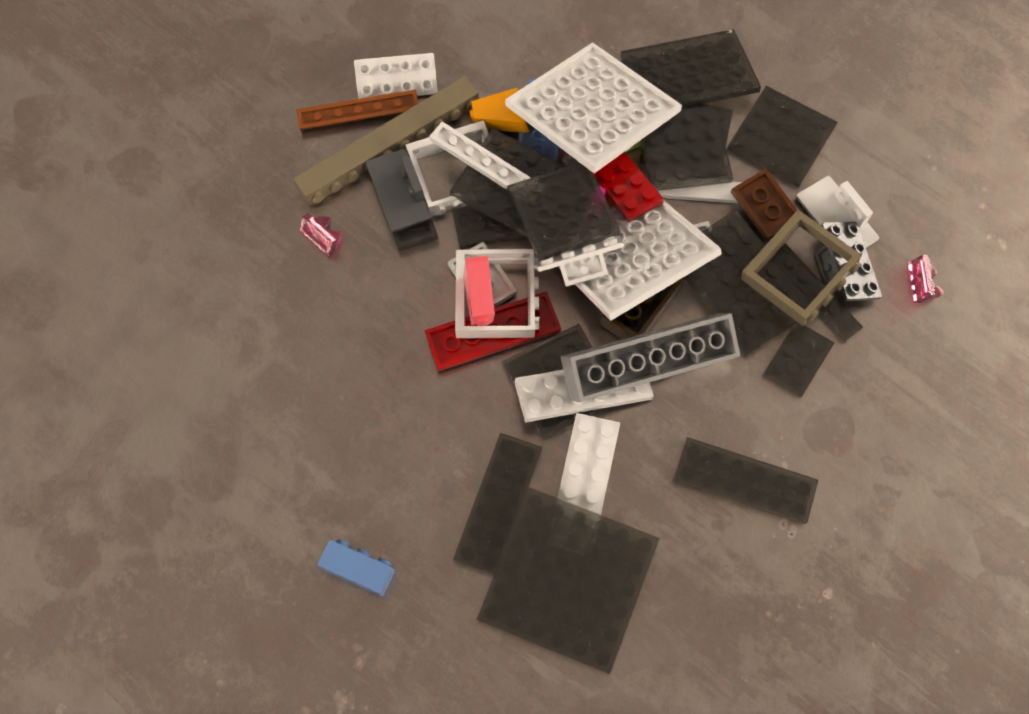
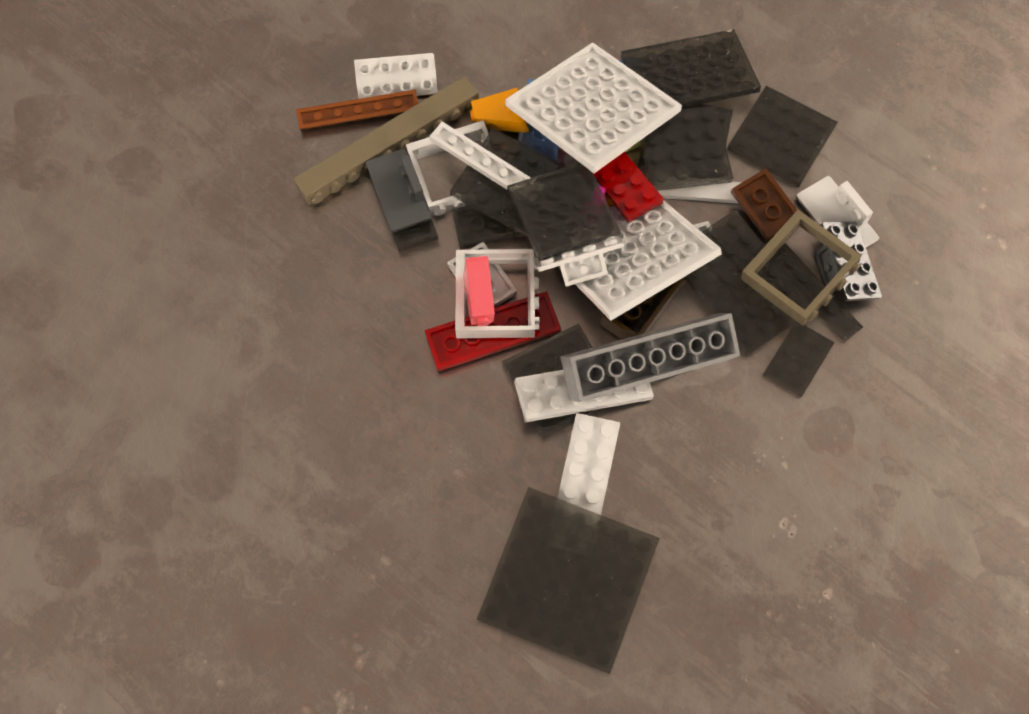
clear pink tile [300,213,342,256] -> none
medium blue brick [317,539,395,597] -> none
clear smoke plate [453,433,543,577] -> none
clear smoke plate [673,437,818,524] -> none
clear pink tile [908,255,944,303] -> none

